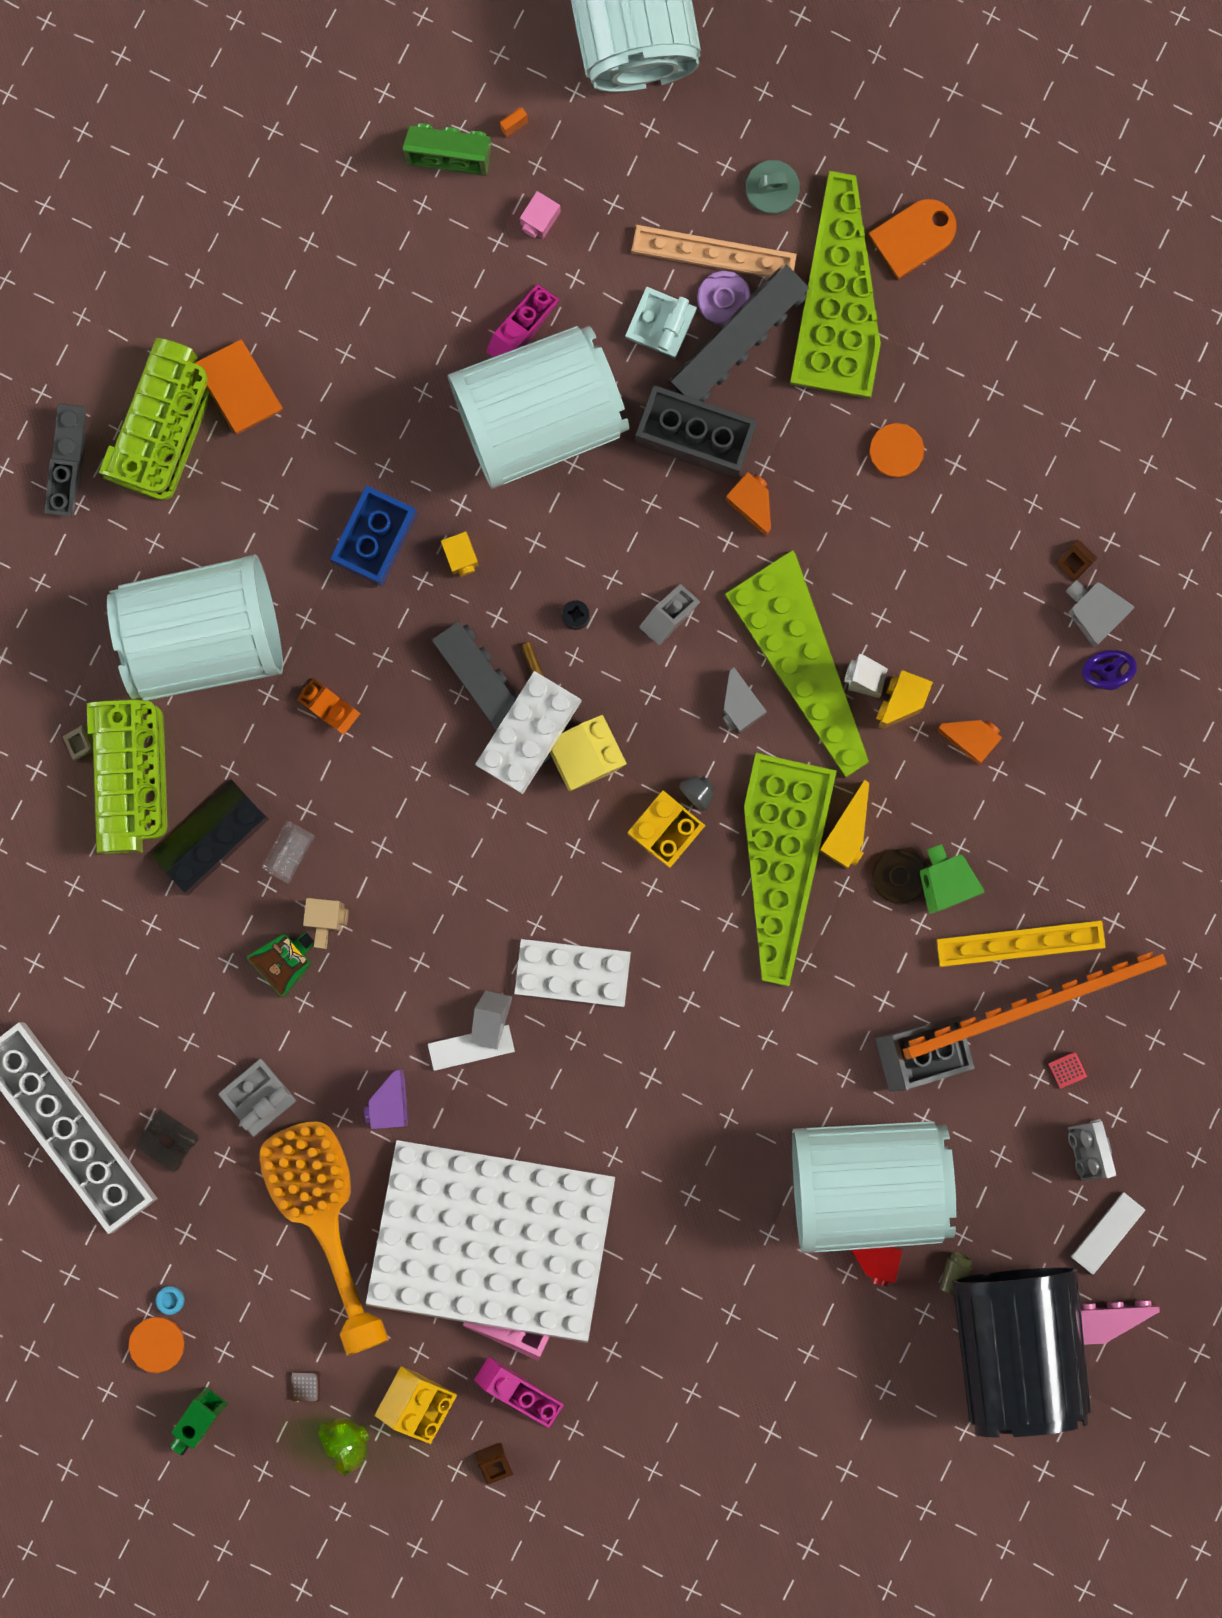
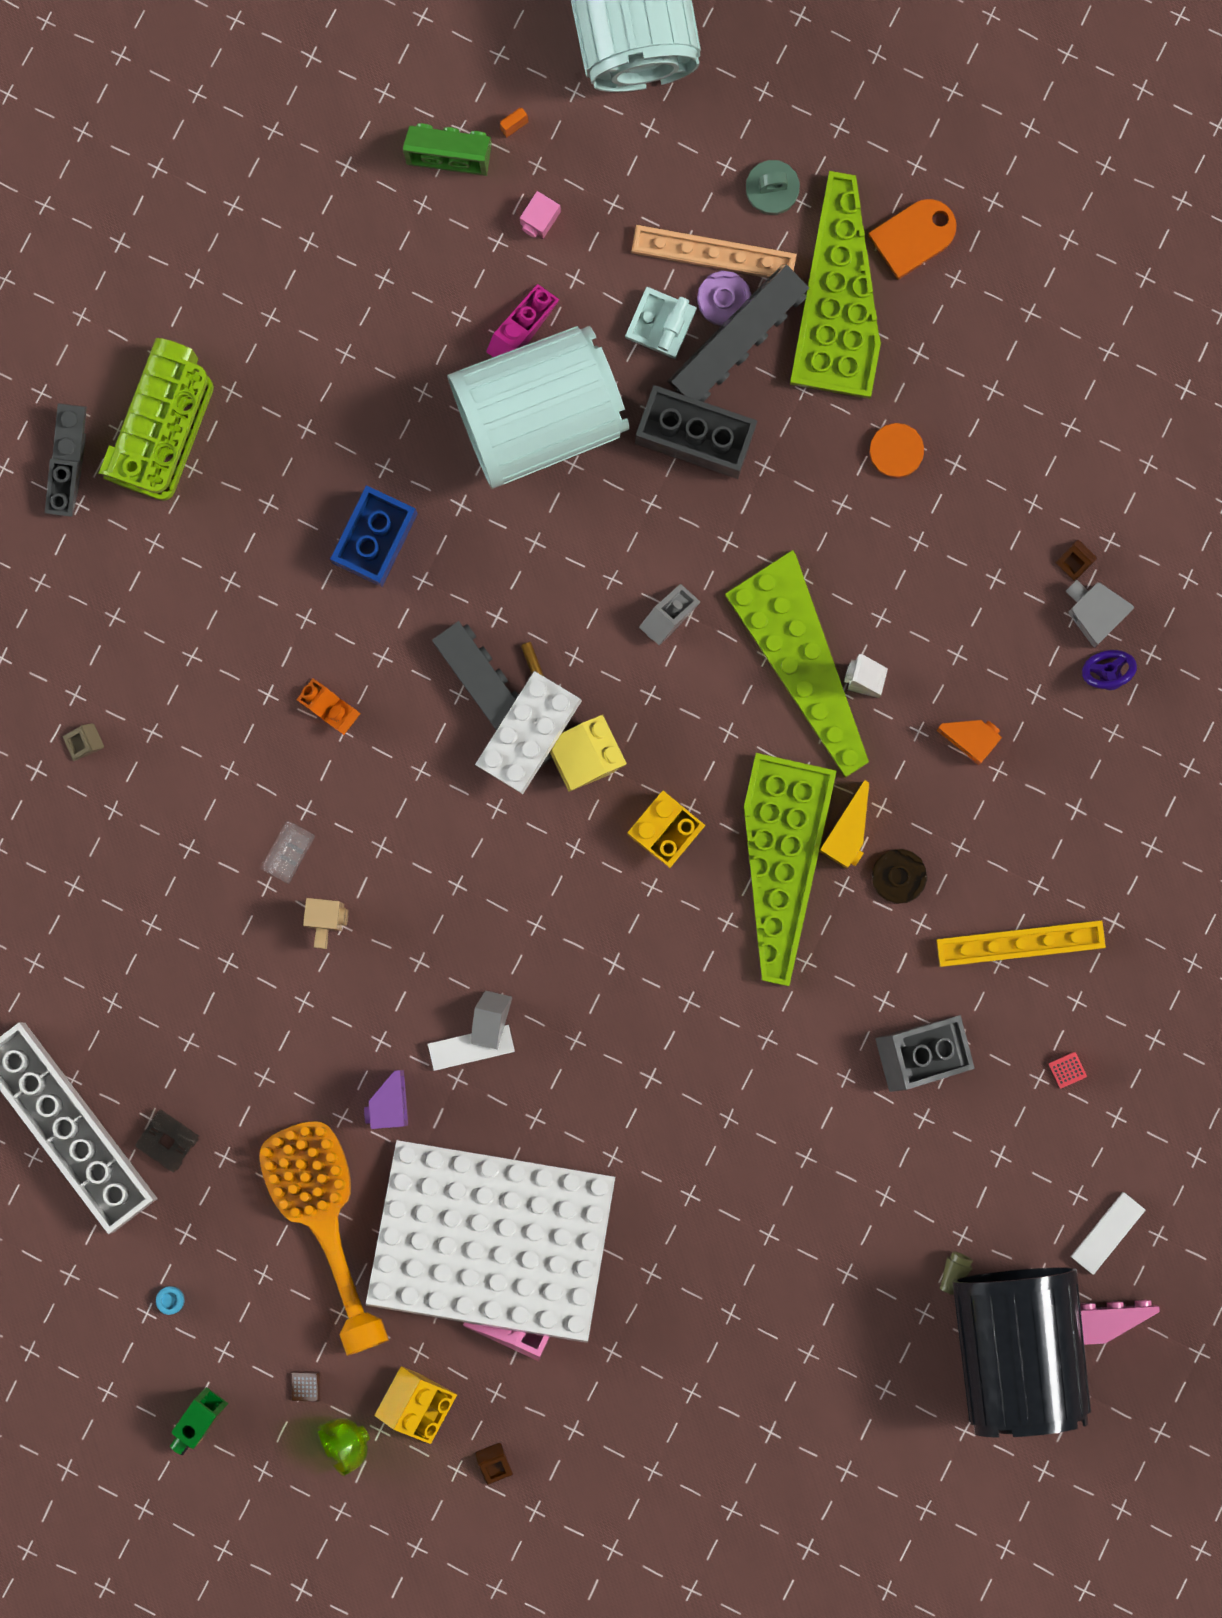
lime piece [87,699,168,854] -> none
light aqua container [107,554,283,701] -> none
orange tile [129,1317,185,1373] -> none
black slope [151,779,269,895] -> none
orange tile [194,339,283,435] -> none
light grey plate [218,1058,297,1137] -> none
torso [247,931,314,998] -> none
yellow brick [441,531,479,577] -> none
dark pink slope [474,1356,564,1428] -> none
white plate [514,939,631,1007] -> none
black wheel [562,600,590,630] -> none
dark grey cone [679,775,715,811] -> none
light grey slope [722,668,767,734] -> none
orange slope [725,472,771,537] -> none
light aqua container [792,1121,956,1253] -> none
red slope [851,1247,903,1287] -> none
yellow slope [876,670,933,729] -> none
orange plate [902,951,1167,1060] -> none
bright green torso [920,844,985,914] -> none
light grey plate [1067,1119,1117,1181] -> none

